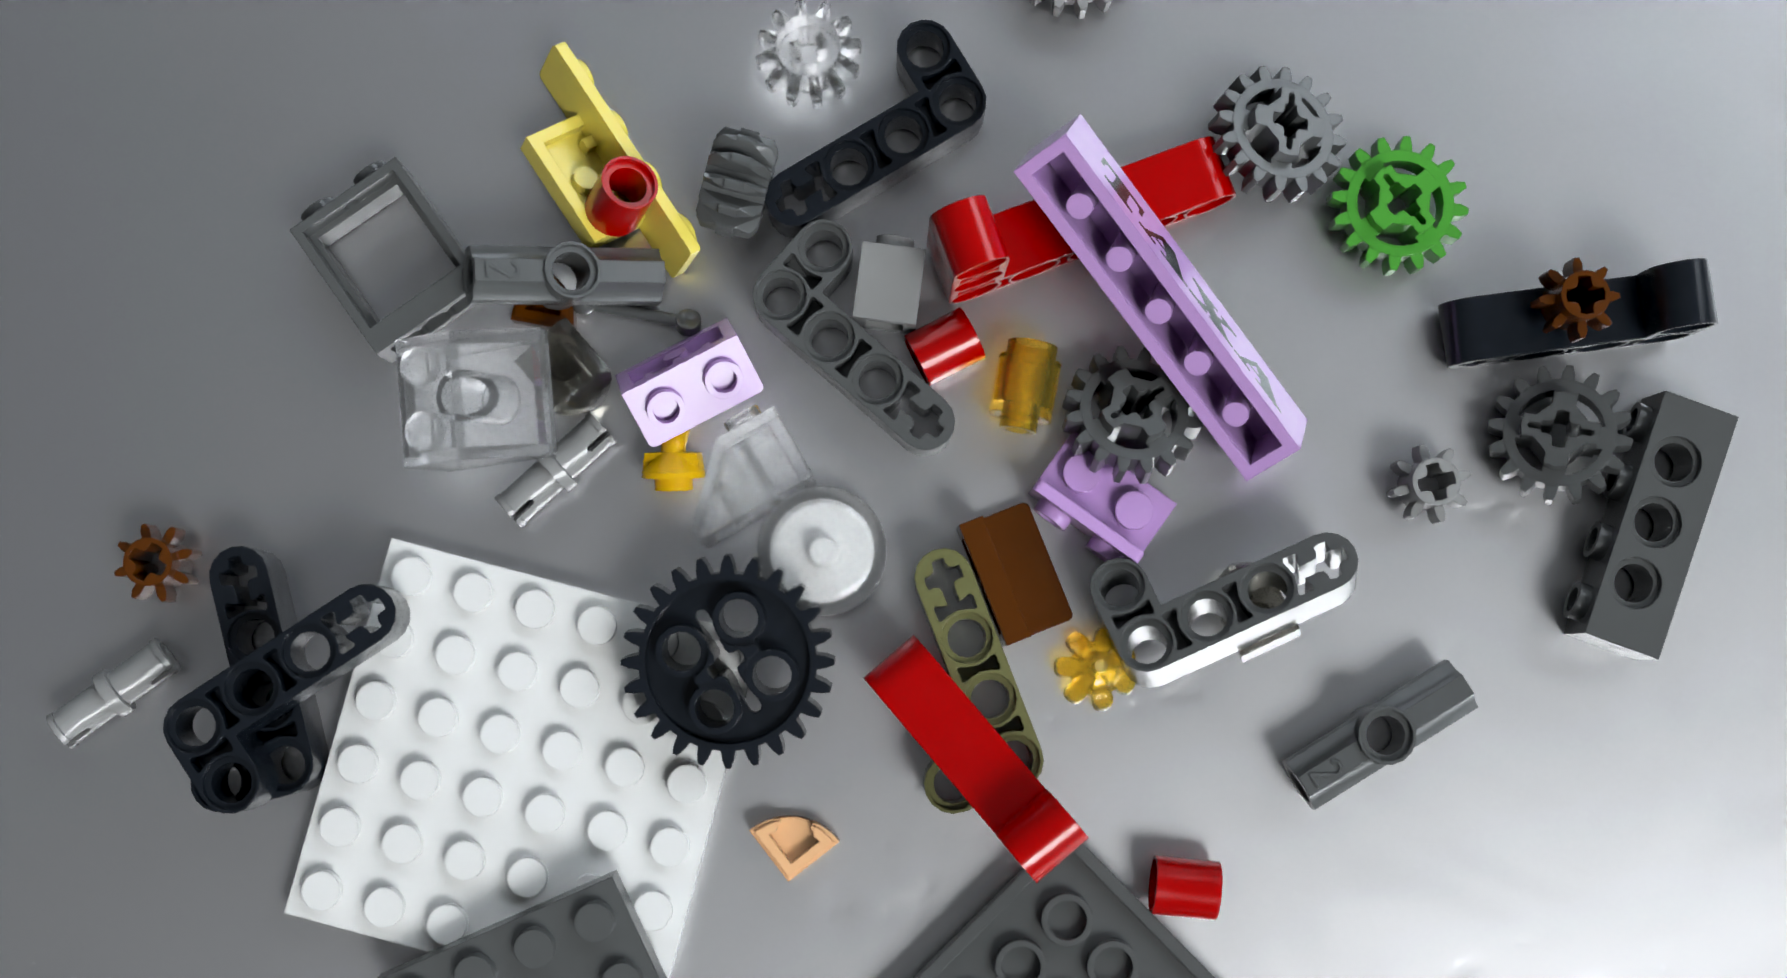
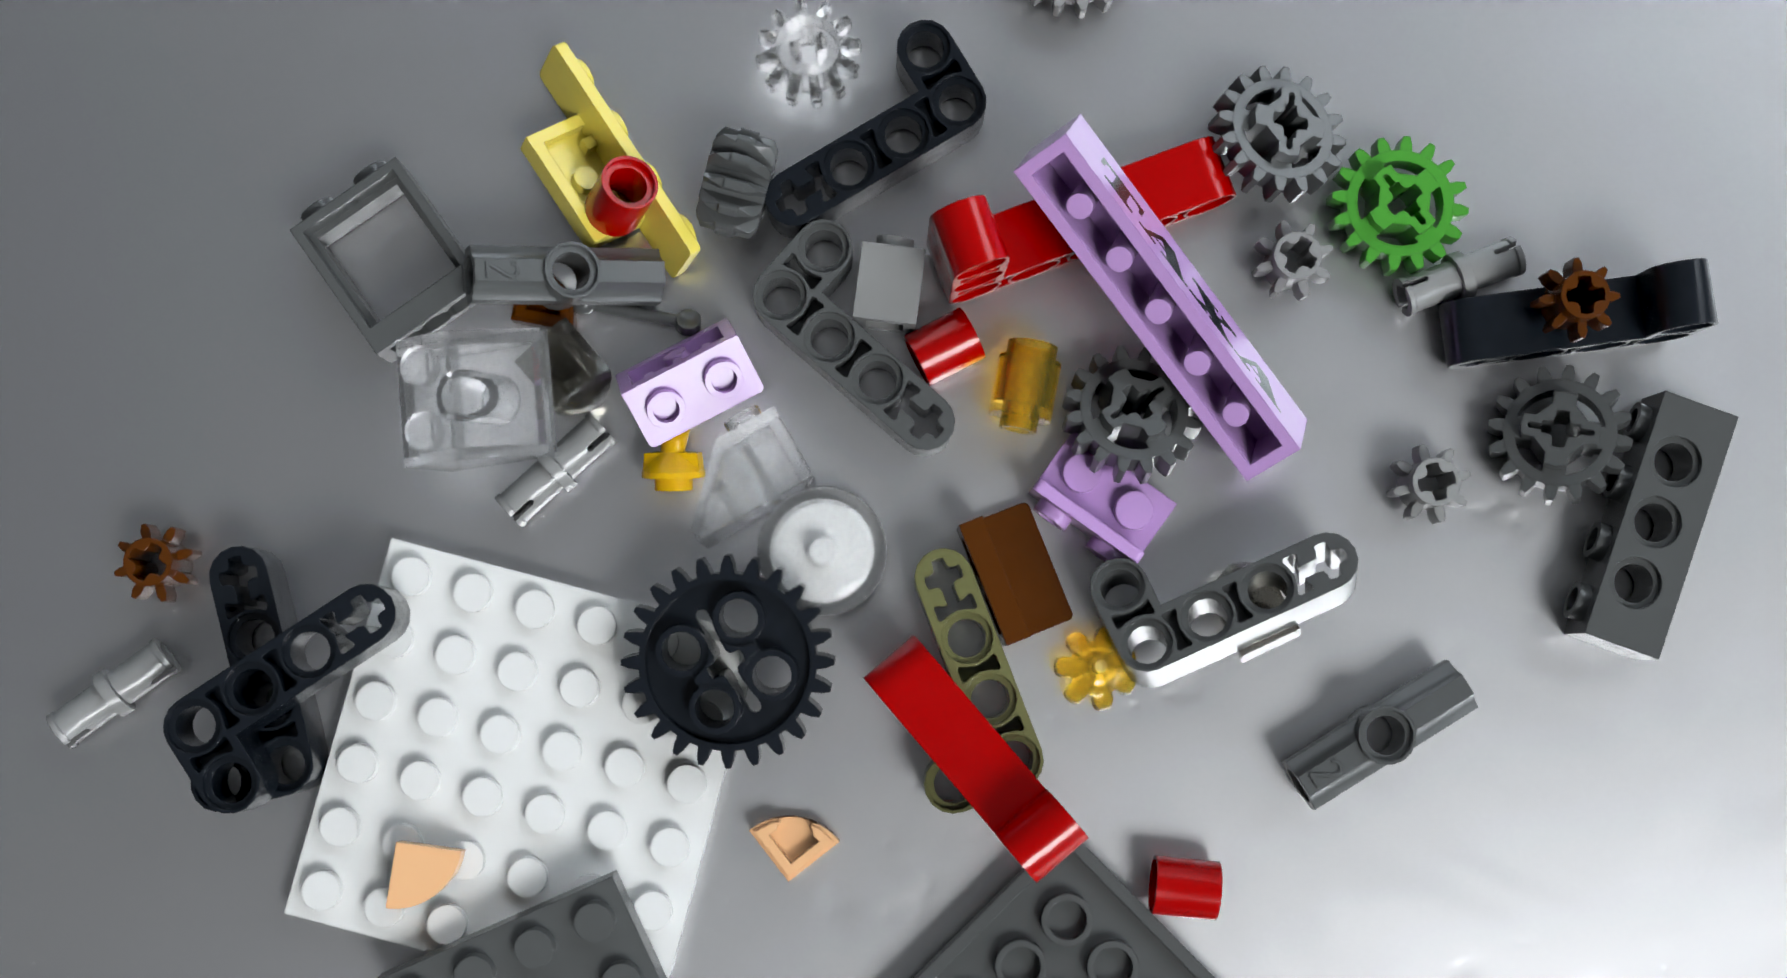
none -> light nougat tile [386,840,466,909]
none -> light grey gear [1251,220,1333,301]
none -> light grey pin [1392,236,1526,317]

